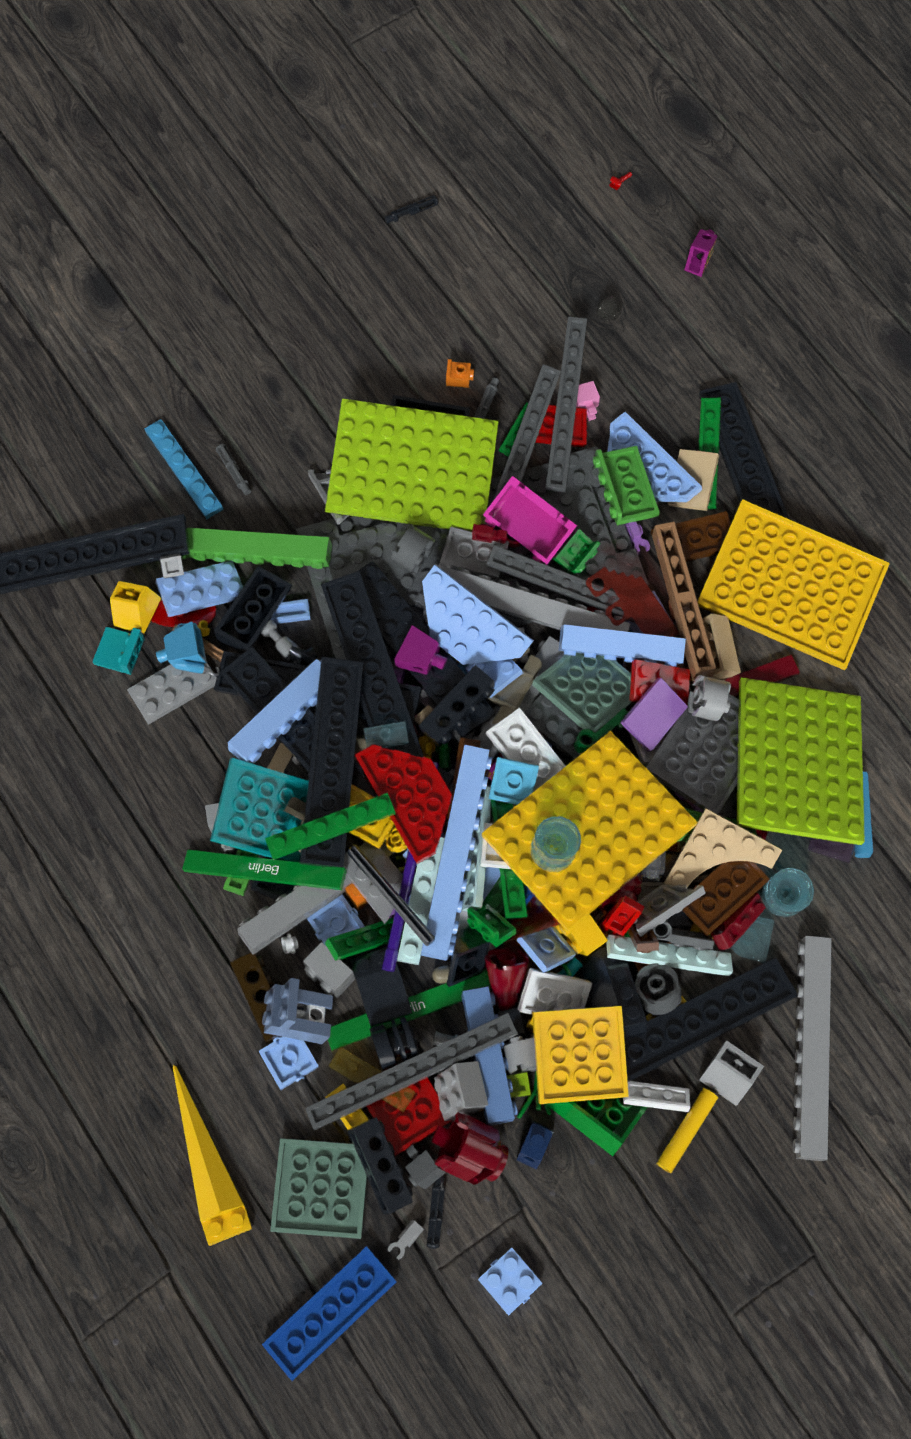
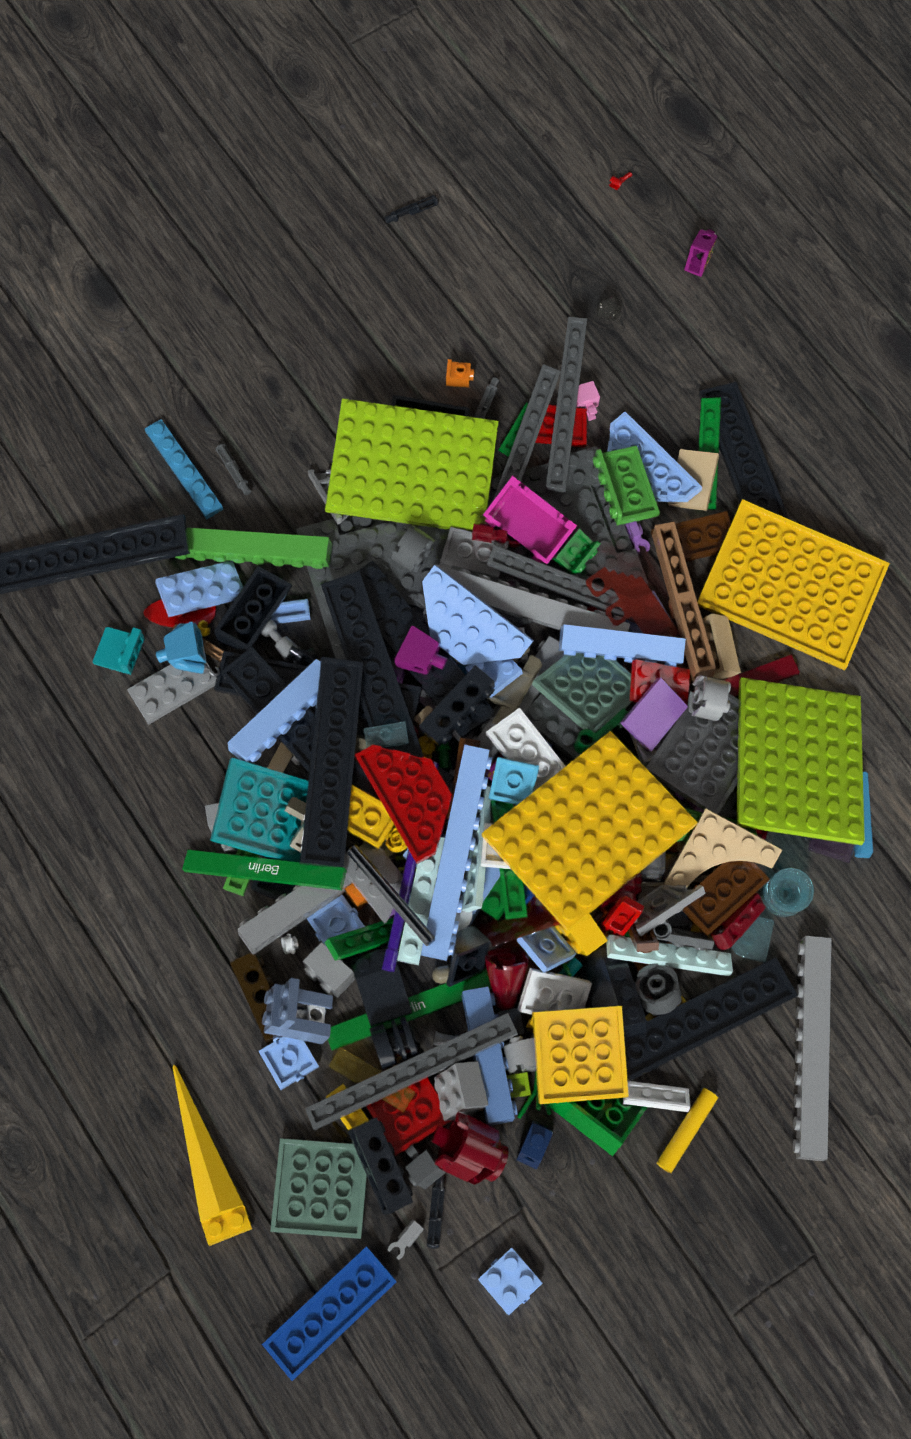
yellow slope [110,581,161,633] -> none
light grey plate [160,554,184,578] -> none
green plate [265,793,395,860] -> none
green bracket [467,903,516,947] -> none
clear light blue wheel [530,816,581,872] -> none
light grey slope [699,1040,764,1106] -> none

